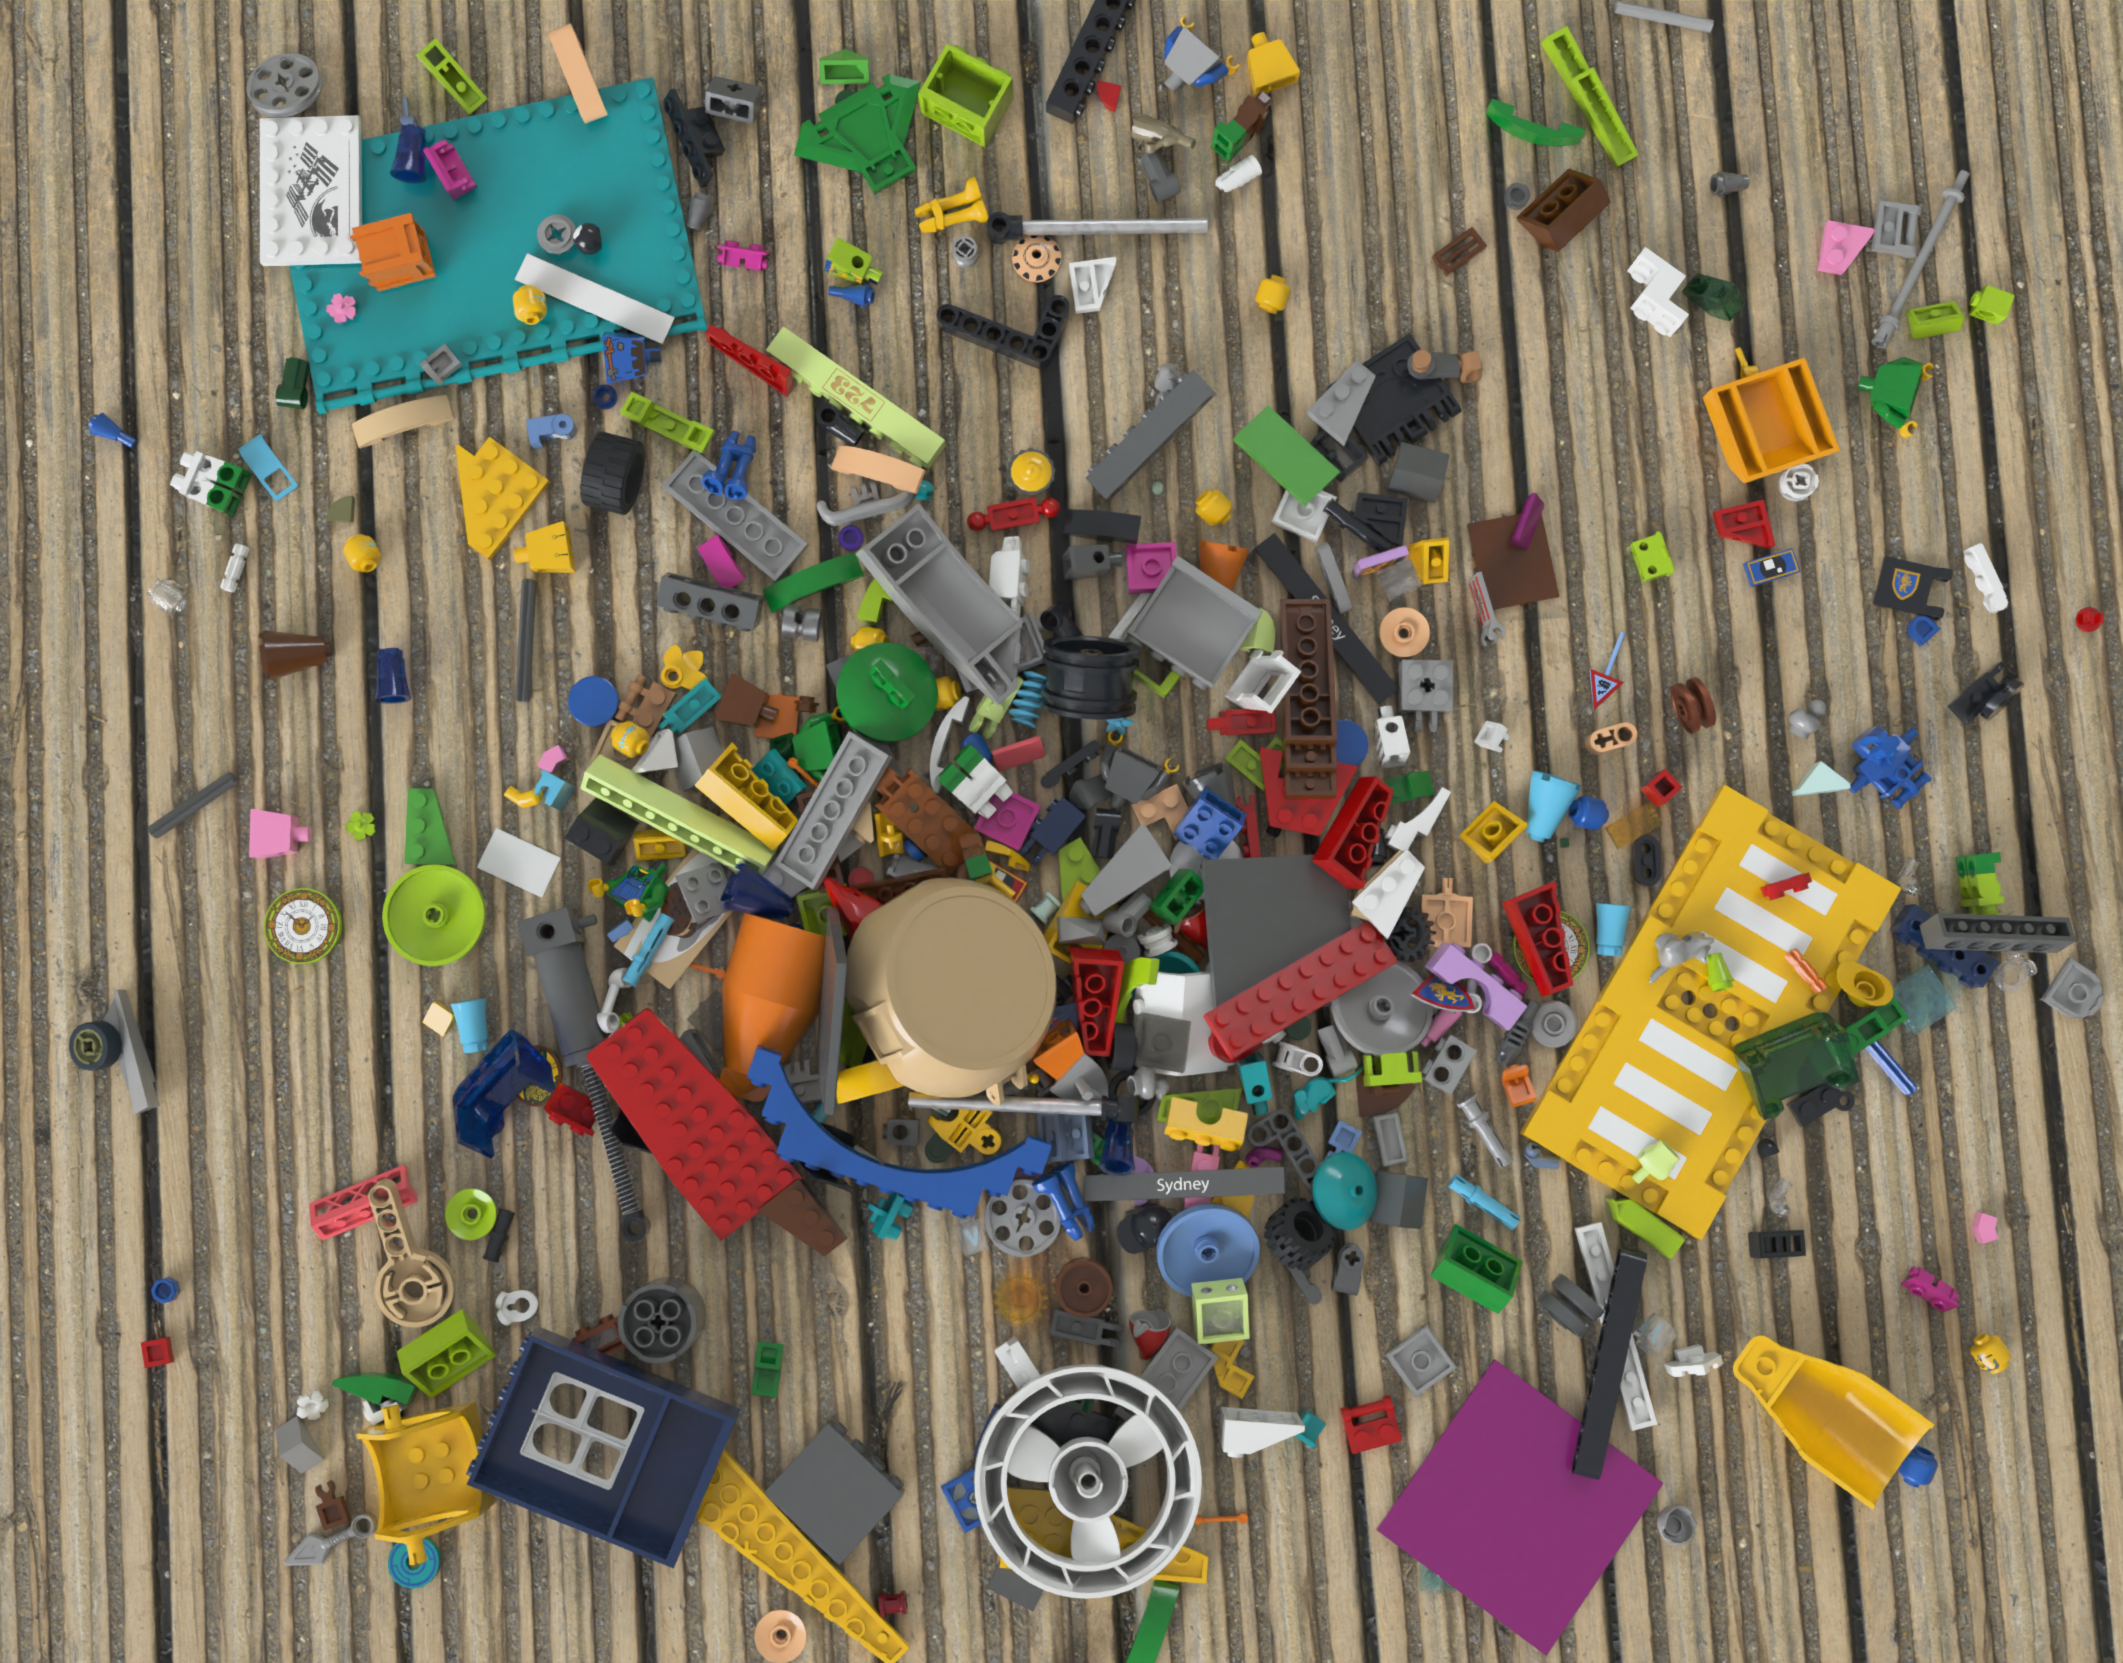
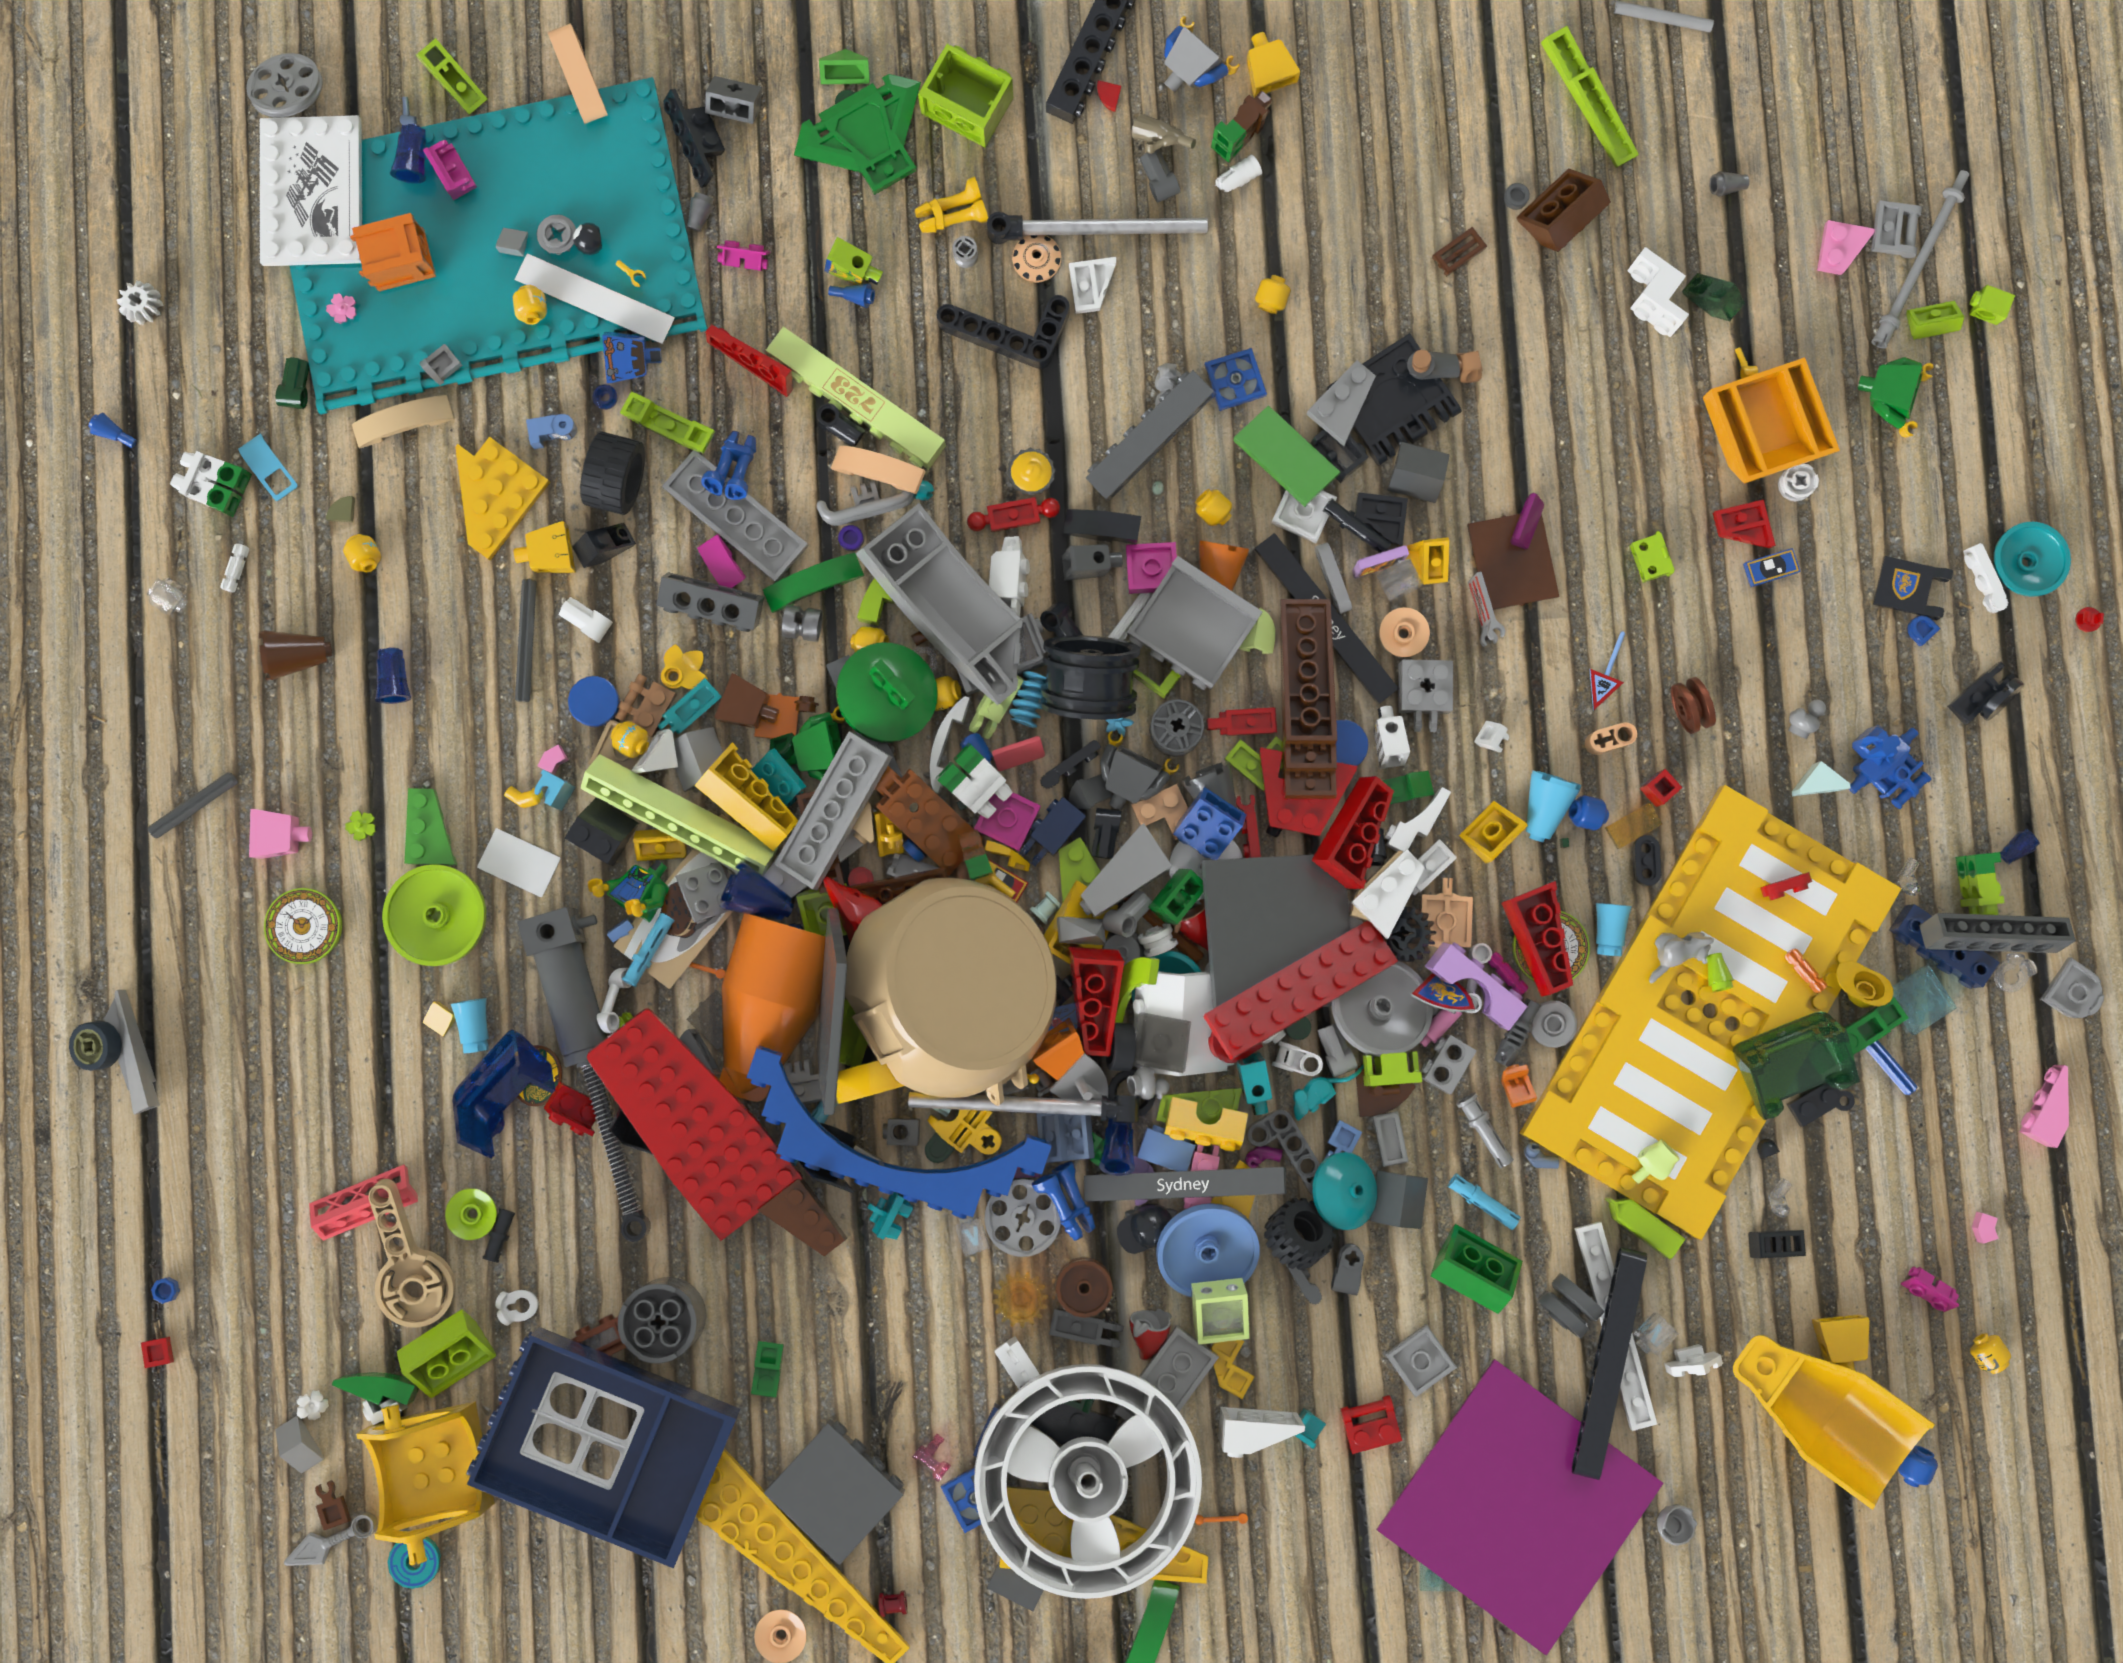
orange hinge [787,758,819,789] -> none
white piece [1224,650,1301,713] -> none
green slope [1486,99,1585,147] -> none
none -> white gear [117,280,164,325]
none -> light grey slope [496,228,528,257]
none -> white piece [559,597,613,643]
none -> black slope [572,523,636,568]
none -> yellow hand [616,260,646,287]
none -> clear pink piece [912,1434,951,1482]
none -> medium blue brick [1137,1125,1196,1172]
none -> dark grey wheel [1149,699,1204,757]
none -> blue piece [1204,348,1267,411]
none -> white hinge [1412,839,1457,895]
none -> yellow torso [1812,1314,1869,1370]
none -> teal dish [1994,522,2071,597]
none -> clear blue cone [2000,829,2040,865]
none -> bright pink slope [2019,1065,2069,1148]

